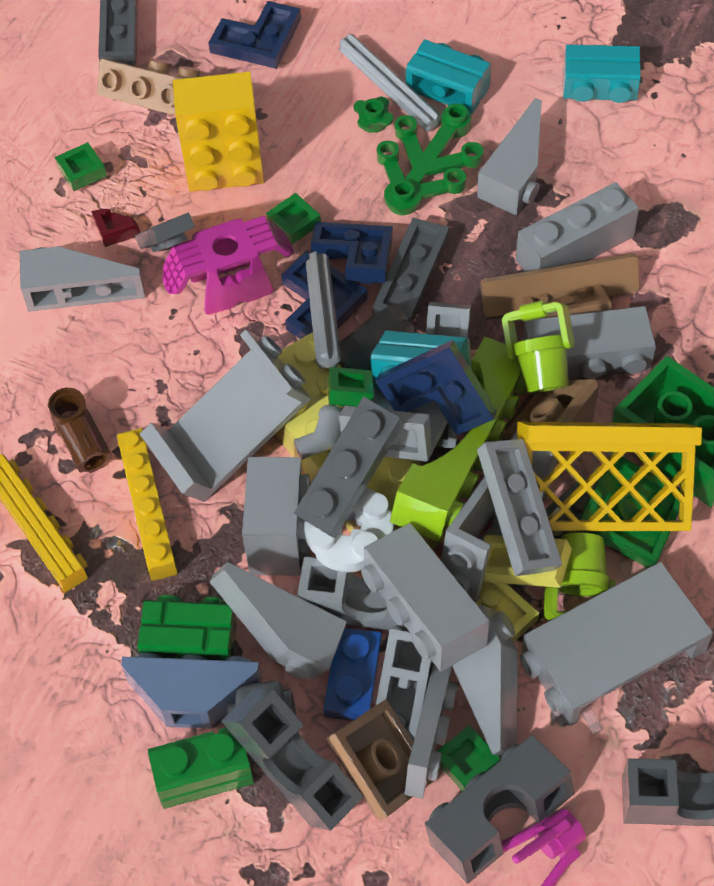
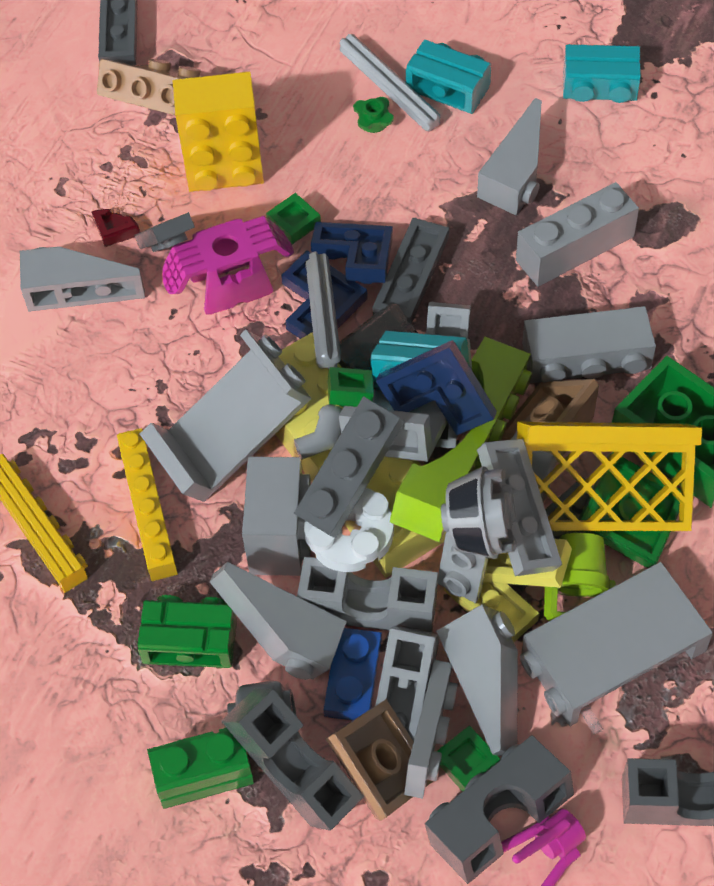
reddish brown piece [48,387,112,473] -> none
green plate [55,142,107,192] -> none
sand blue slope [121,653,262,729] -> none
dark blue plate [208,1,301,69] -> none
light grey brick [361,523,489,672] -> none
green plant [376,103,484,215] -> none
medium nougat bracket [481,253,639,319] -> none
lime piece [502,300,575,394] -> none
none -> light grey cone [441,466,517,559]

